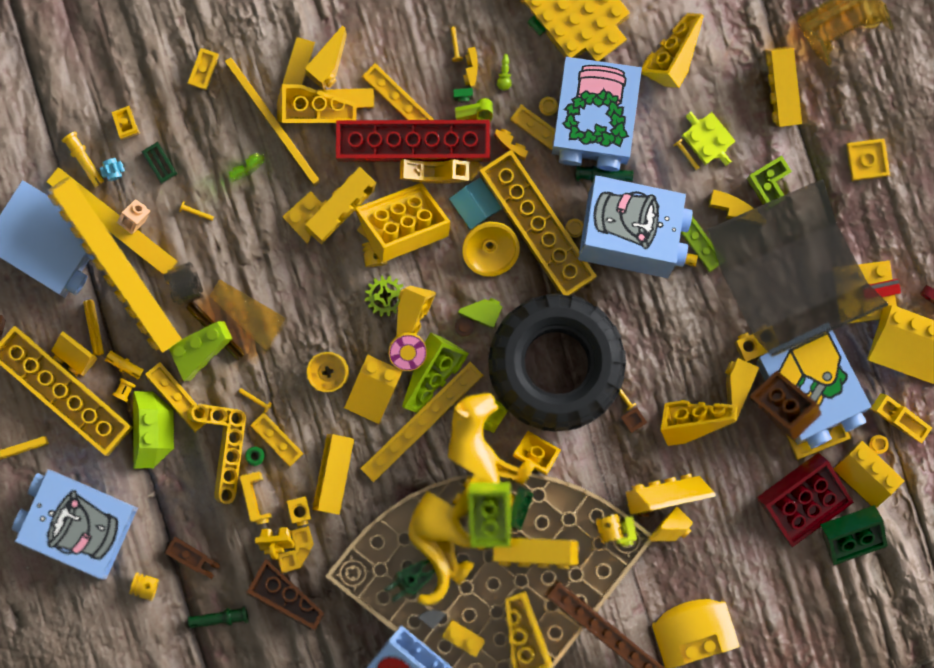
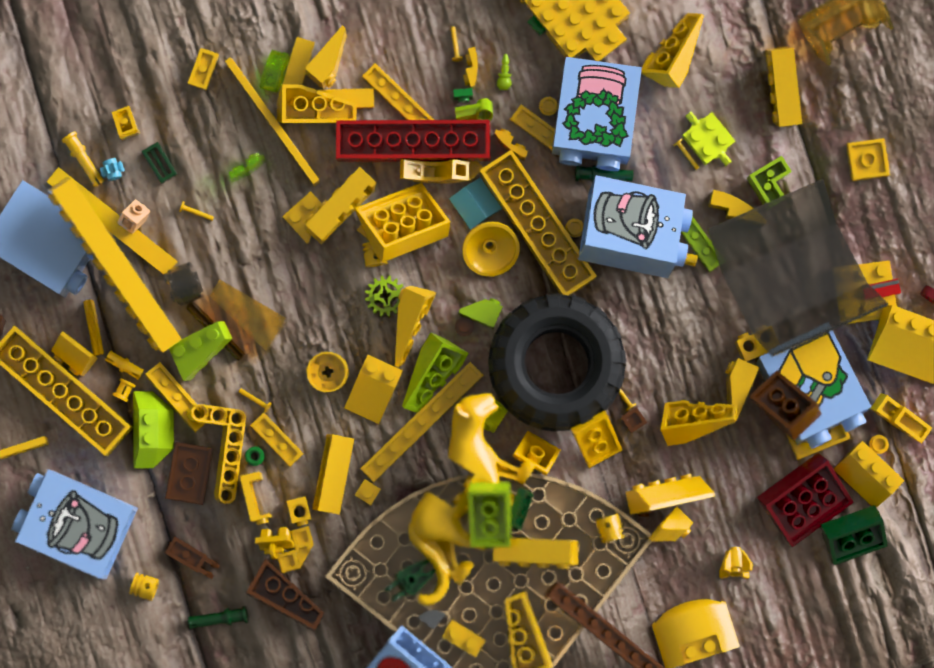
tile [388,332,427,371] -> none
neon yellow bracket [616,517,637,546] -> none
none -> reddish brown tile [165,442,214,505]
none -> clear neon green slope [260,50,290,92]
none -> yellow plate [355,479,381,505]
none -> yellow tile [571,411,622,468]
none -> yellow brick [719,547,752,579]

